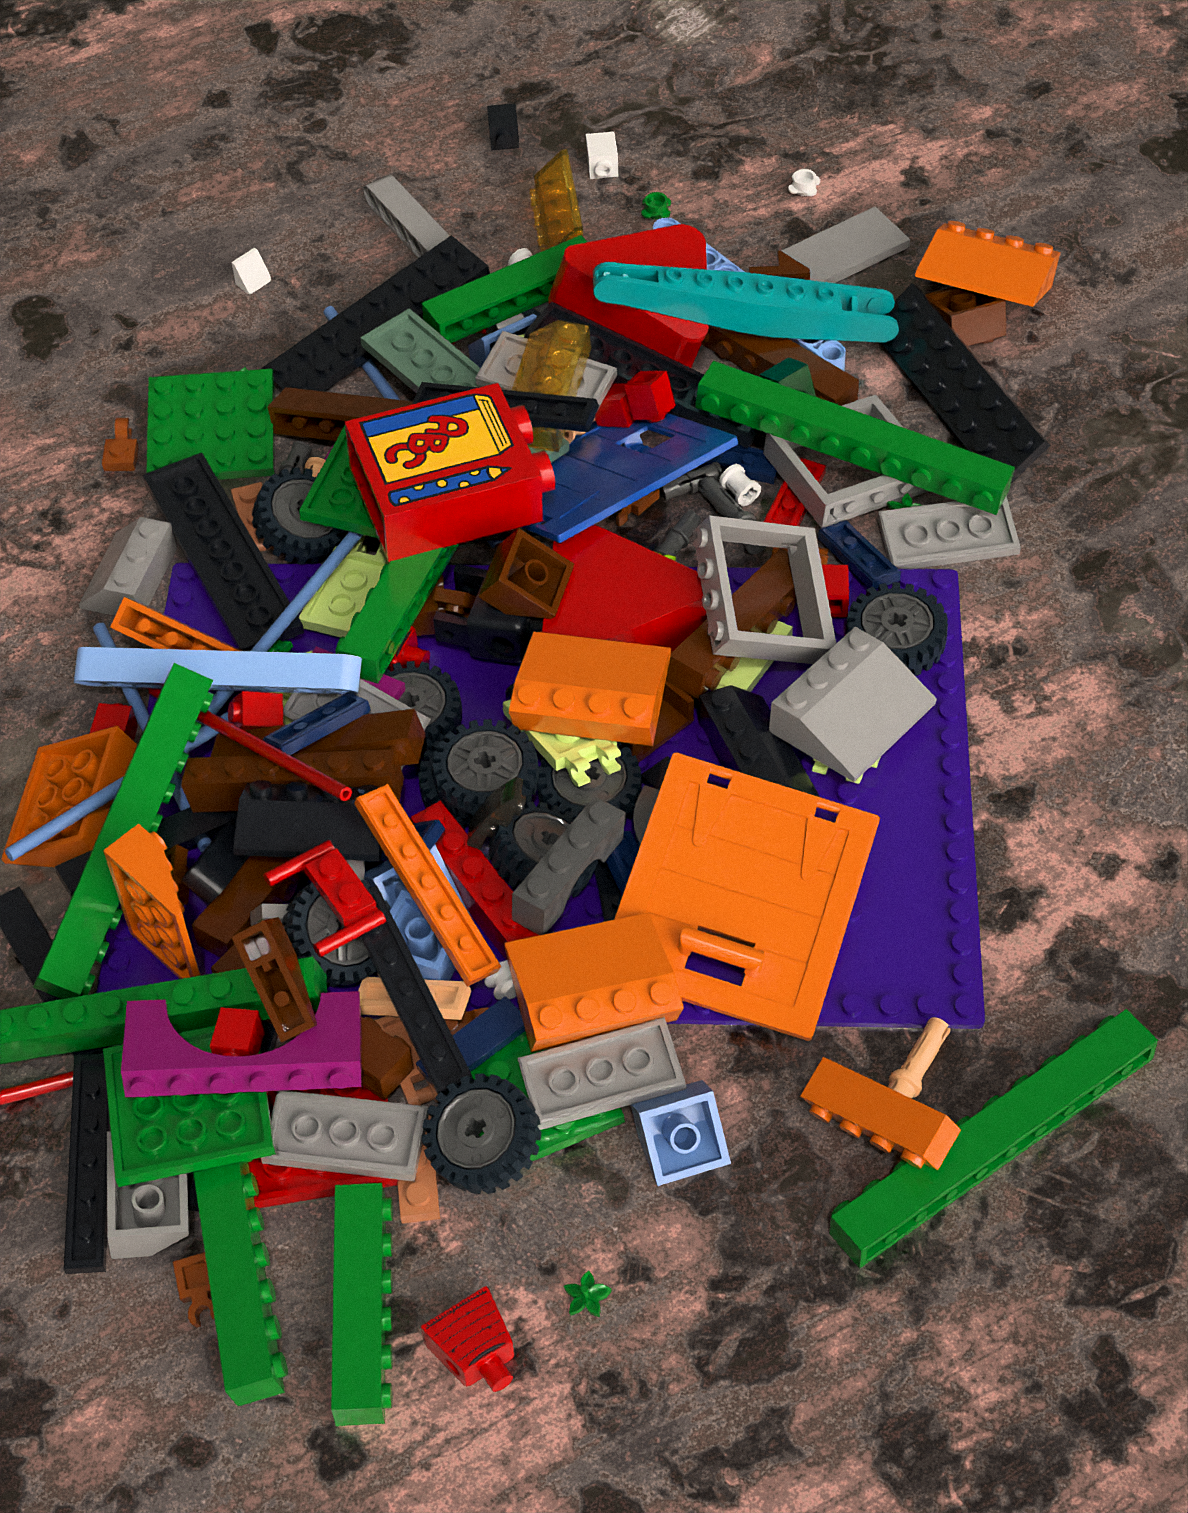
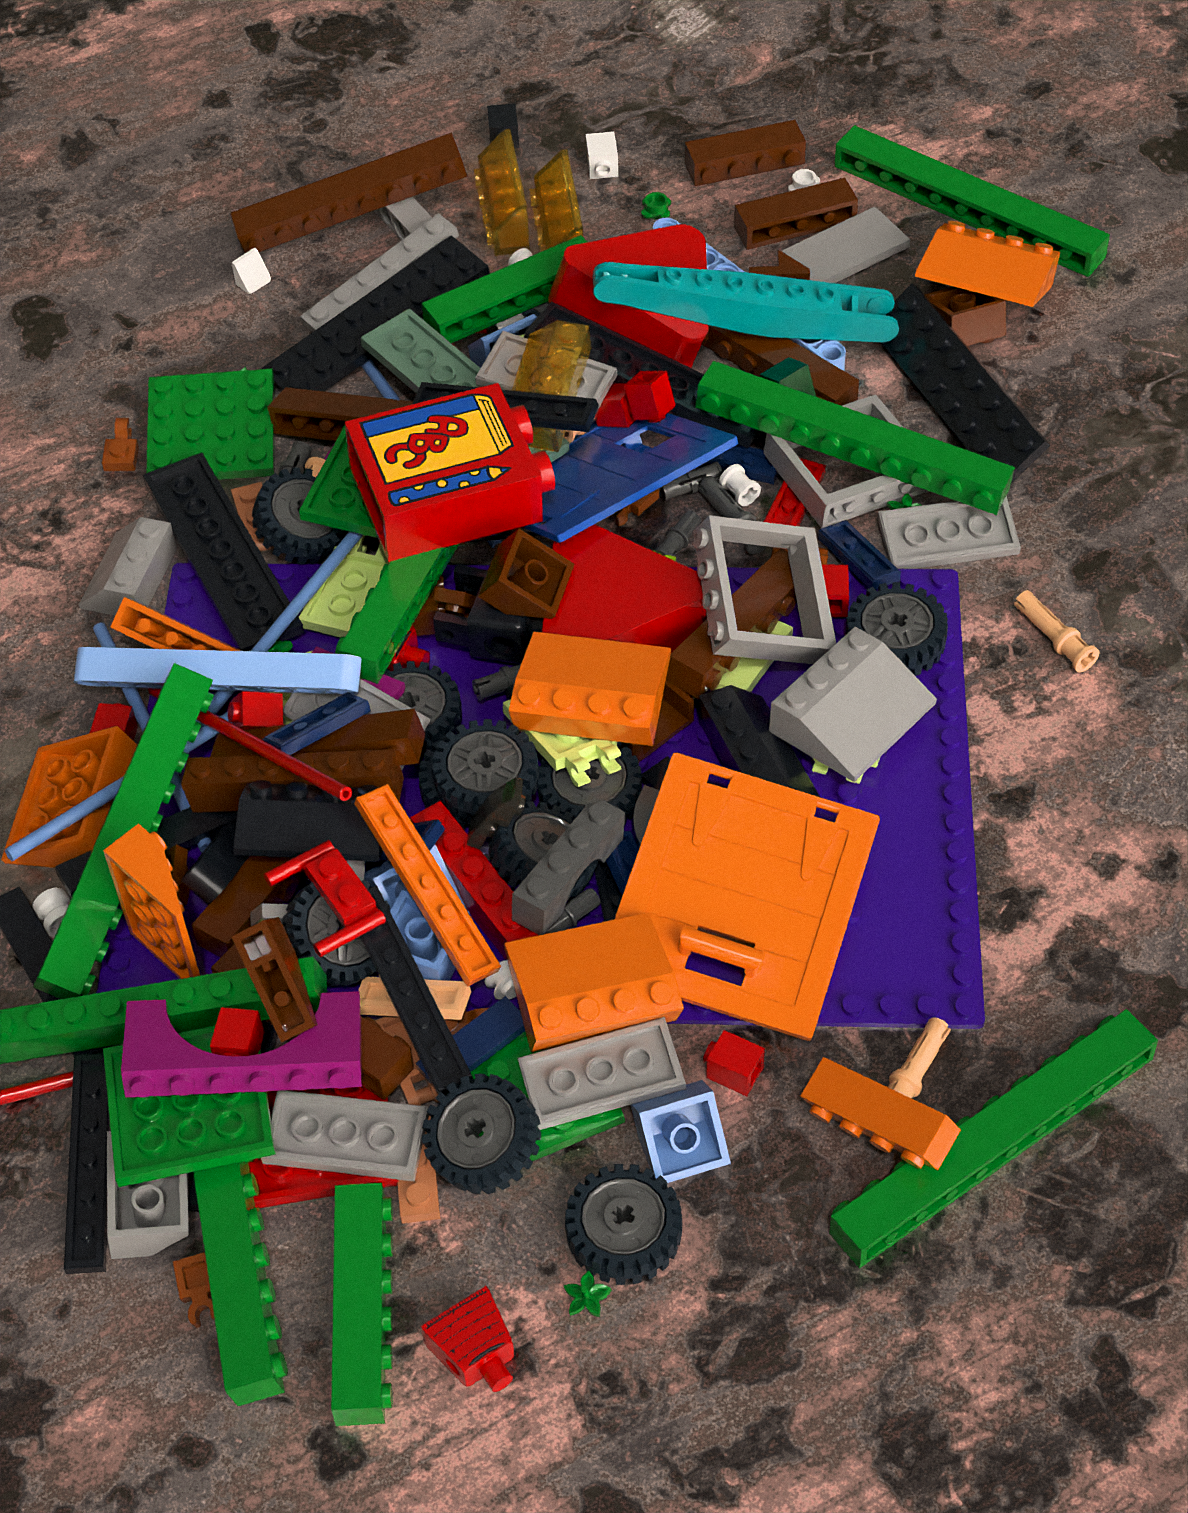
none -> white wheel [33,887,70,938]
none -> reddish brown brick [230,132,468,253]
none -> light grey plate [300,213,459,332]
none -> dark grey pin [472,664,521,701]
none -> clear yellow slope [473,129,530,256]
none -> dark grey axle [547,888,601,934]
none -> wheel [565,1163,683,1285]
none -> reddish brown brick [685,120,806,186]
none -> red brick [703,1030,765,1096]
none -> reddish brown brick [734,177,858,250]
none -> green brick [835,125,1110,277]
none -> light nougat pin [1014,590,1099,672]

